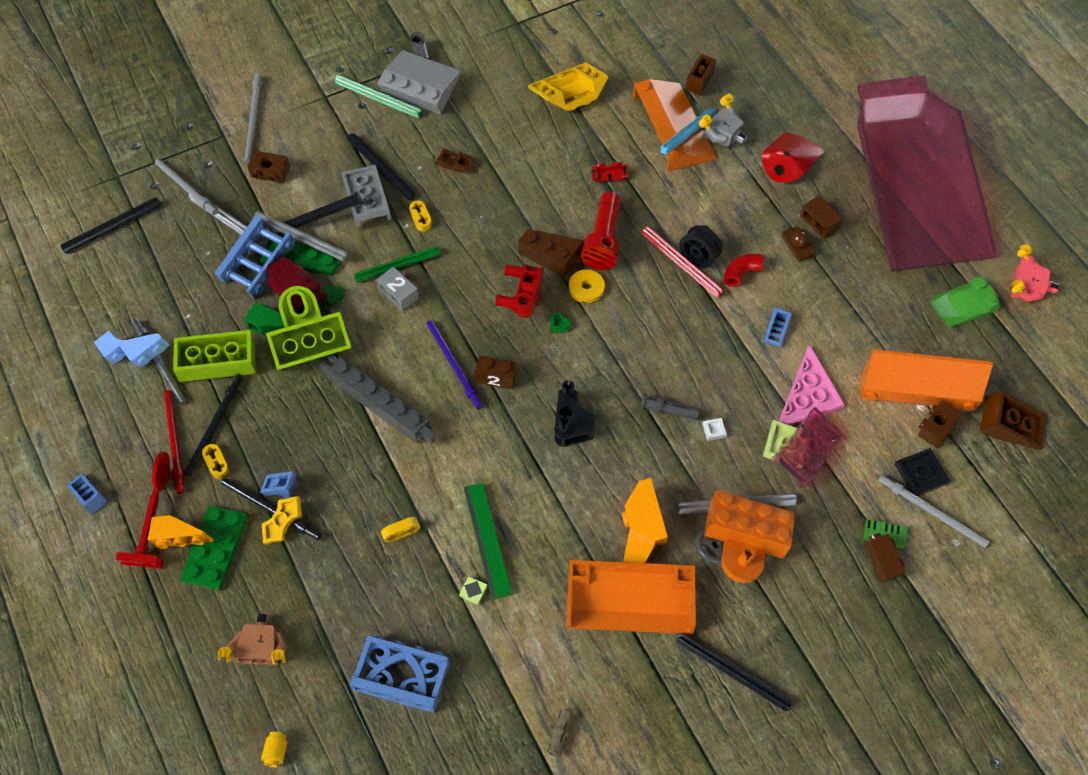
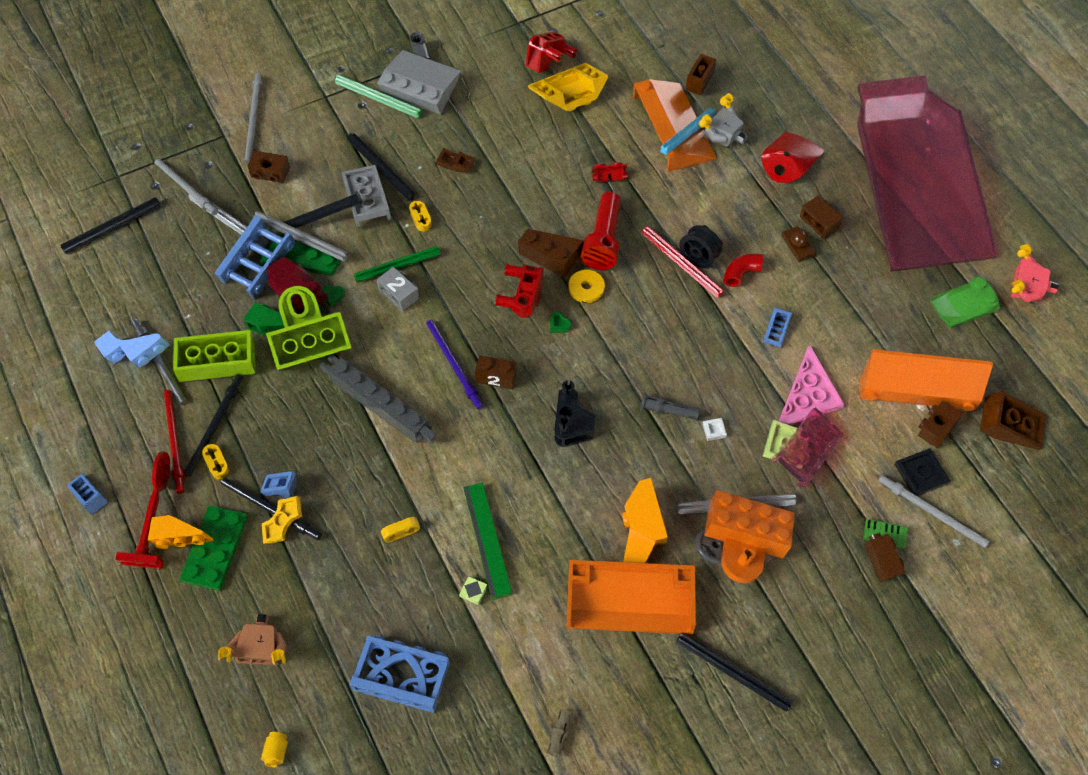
none -> red piece [525,32,578,73]

